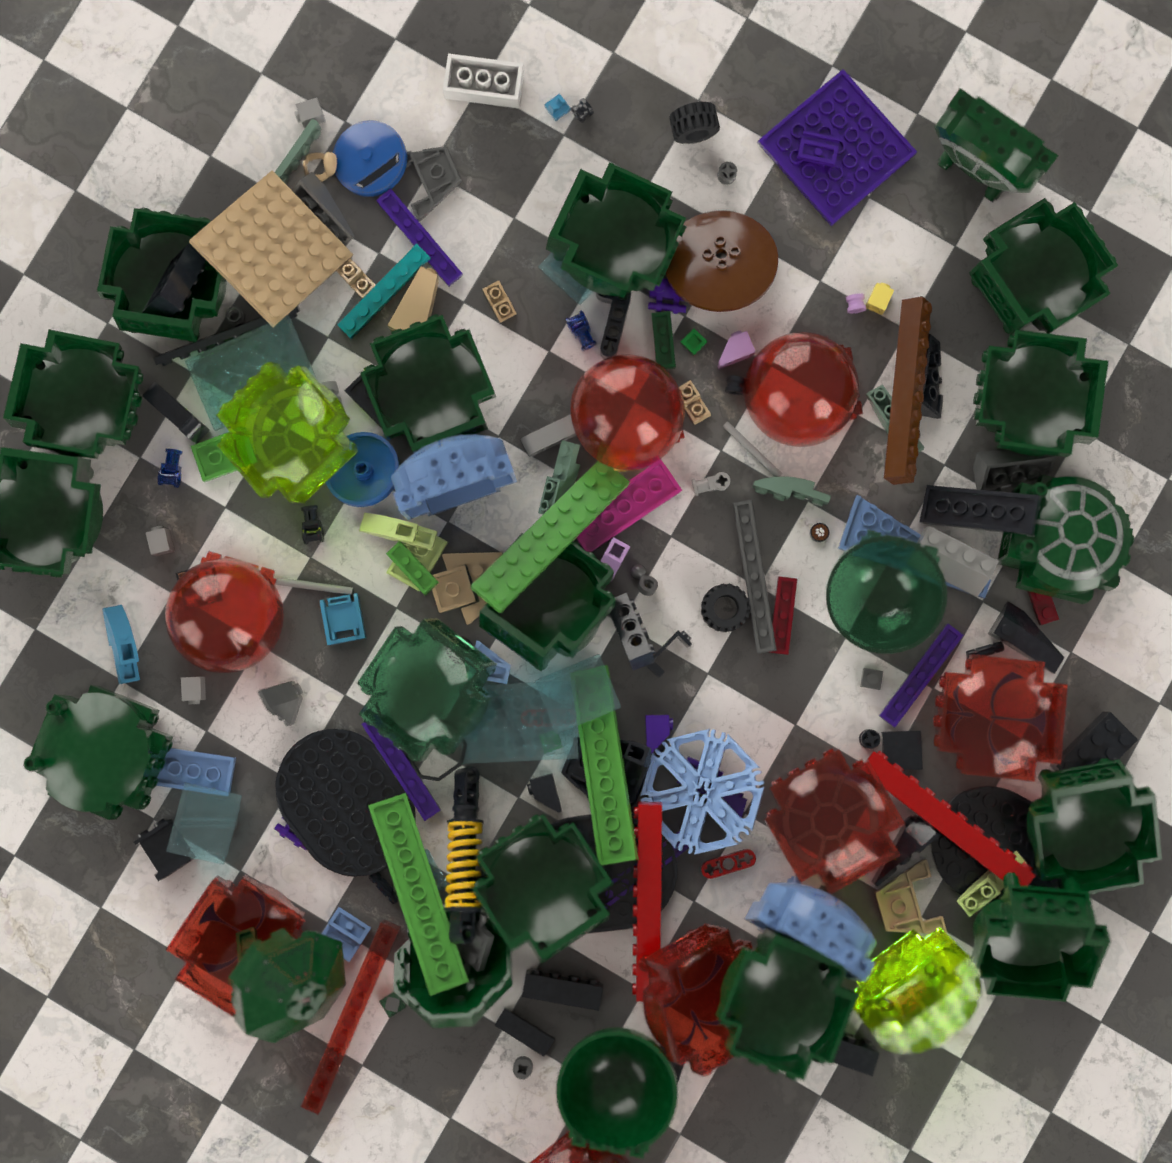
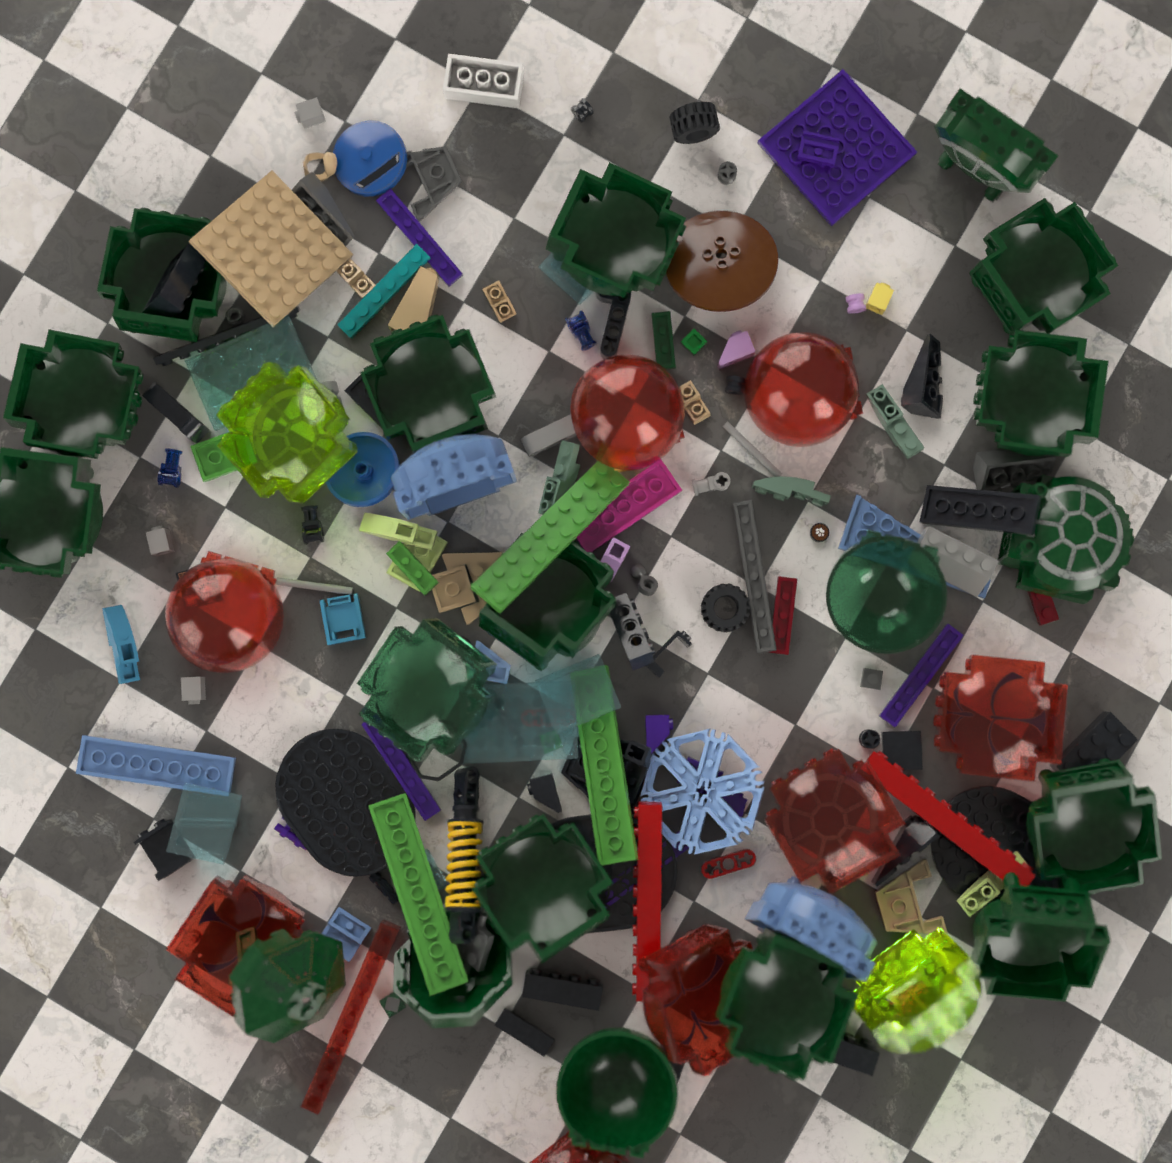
dark green windscreen [24,685,173,820] -> none
dark grey wedge [257,681,303,726] -> none
sand green plate [275,119,322,184] -> none
dark grey wheel [513,1056,533,1079] -> none
dark azure tile [544,93,571,121] -> none
dark purple plate [648,279,686,314] -> none
reddish brown brick [884,296,932,485] -> none
black axle [966,641,1004,661] -> none
black wedge [988,601,1065,674] -> none

